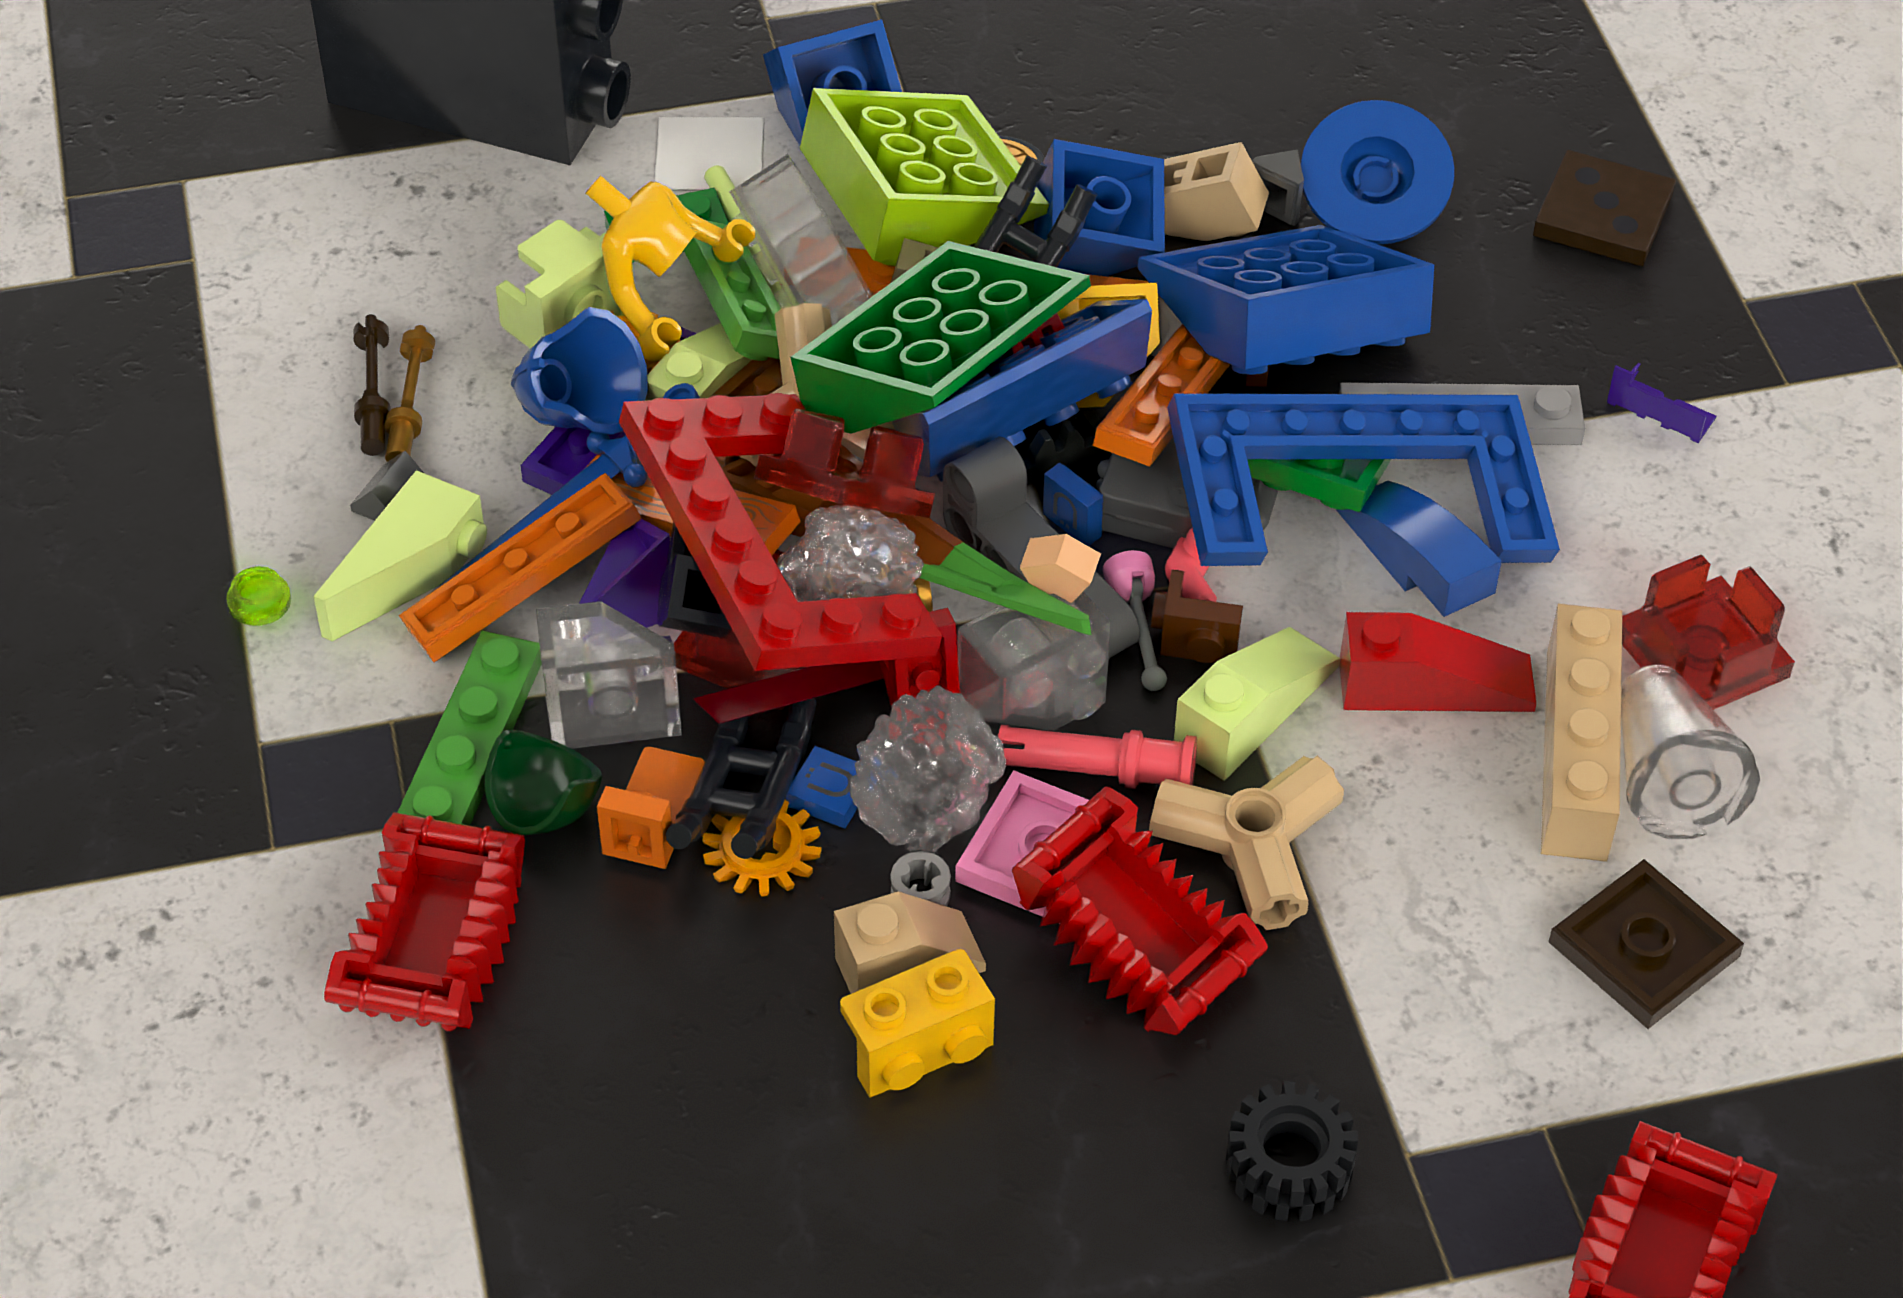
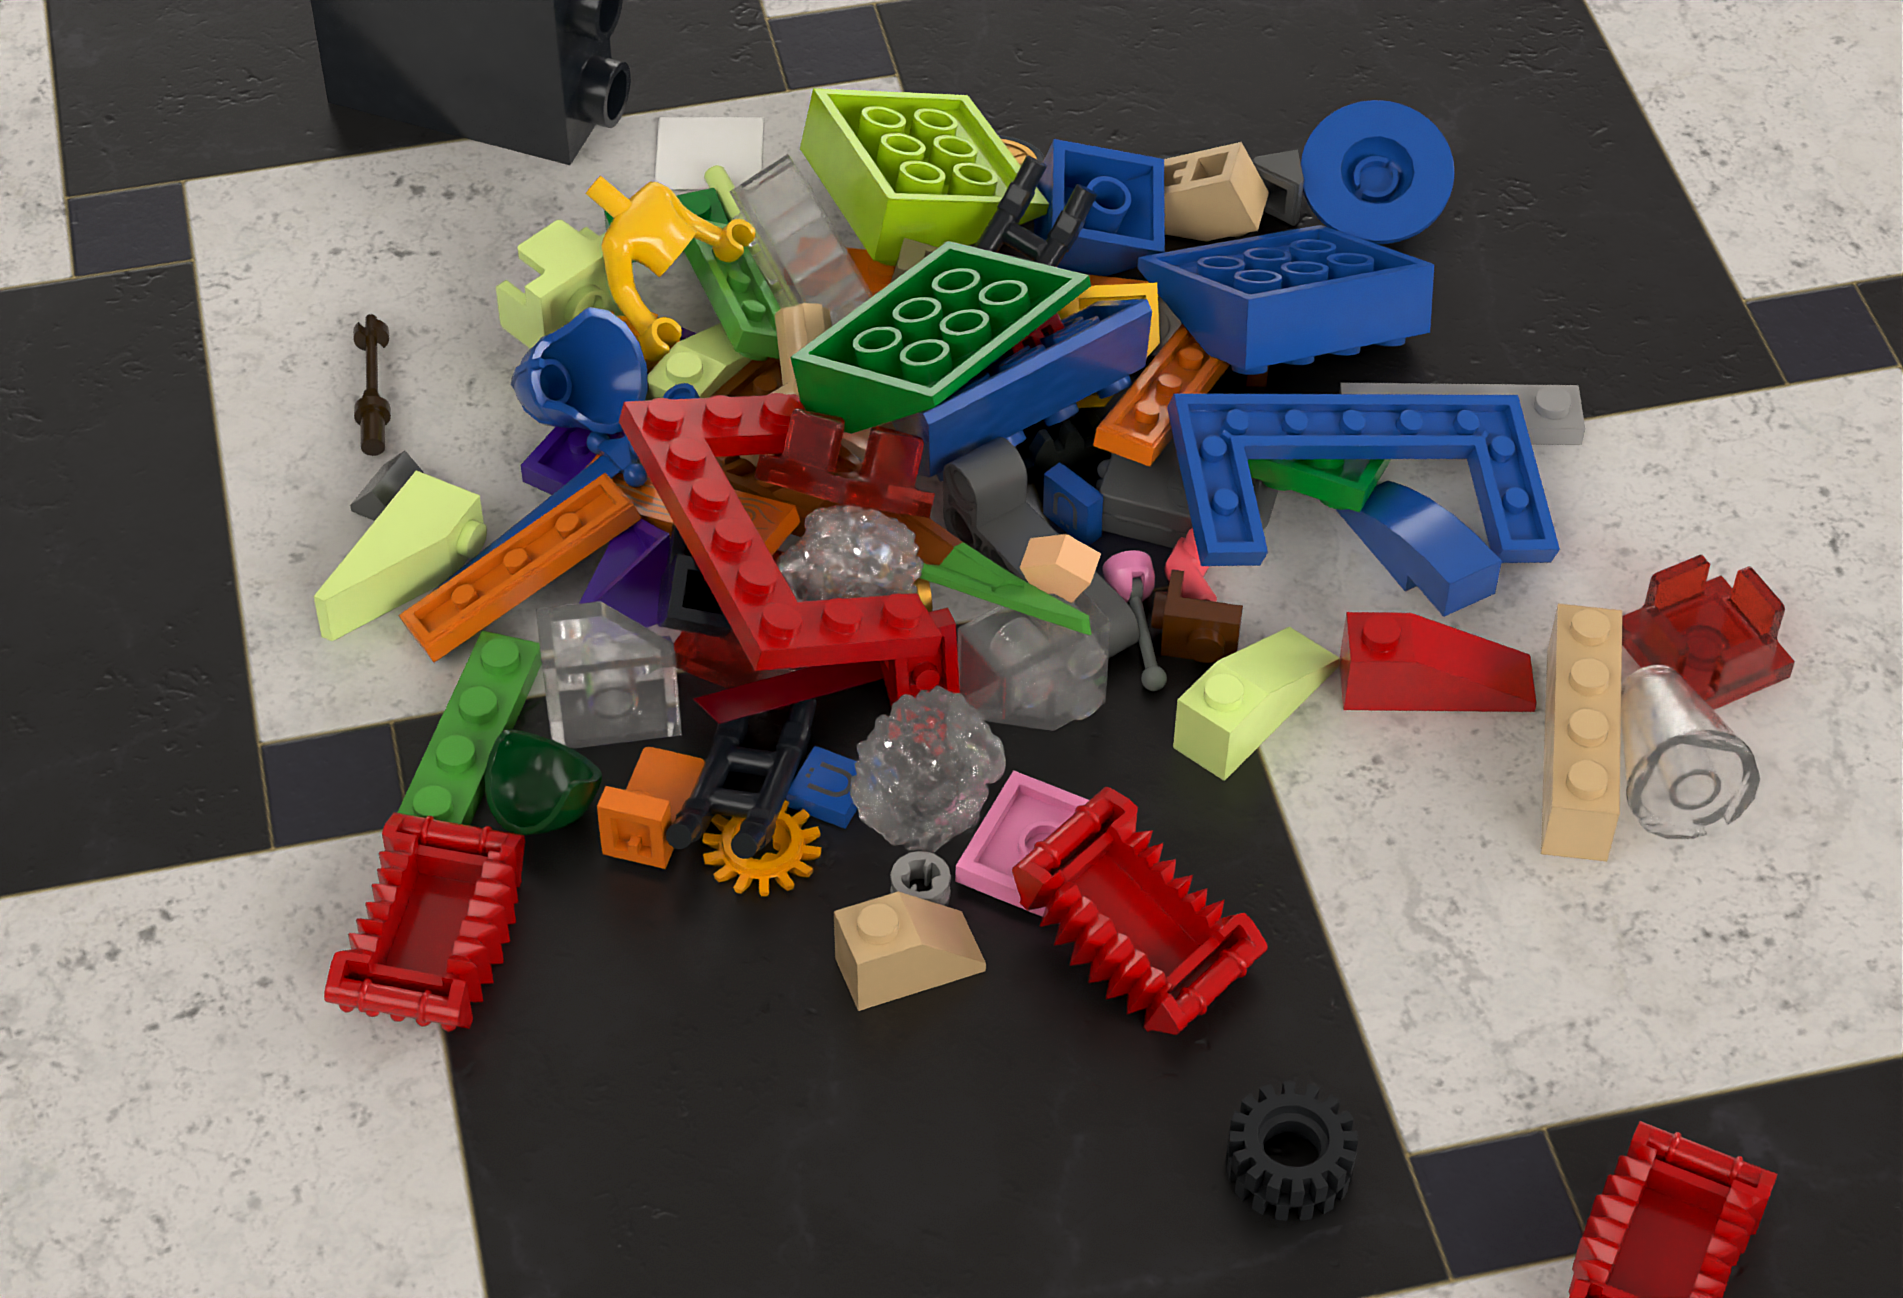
clear neon green plate [227,566,291,626] -> none
pearl gold piece [385,325,435,462] -> none
blue slope [763,19,902,146] -> none
yellow bracket [840,949,995,1098] -> none
coral pin [996,724,1197,789] -> none
tan piece [1149,756,1344,930] -> none
dark brown tile [1533,150,1676,267] -> none
dark brown tile [1549,859,1744,1029] -> none
dark purple piece [1607,363,1717,443] -> none

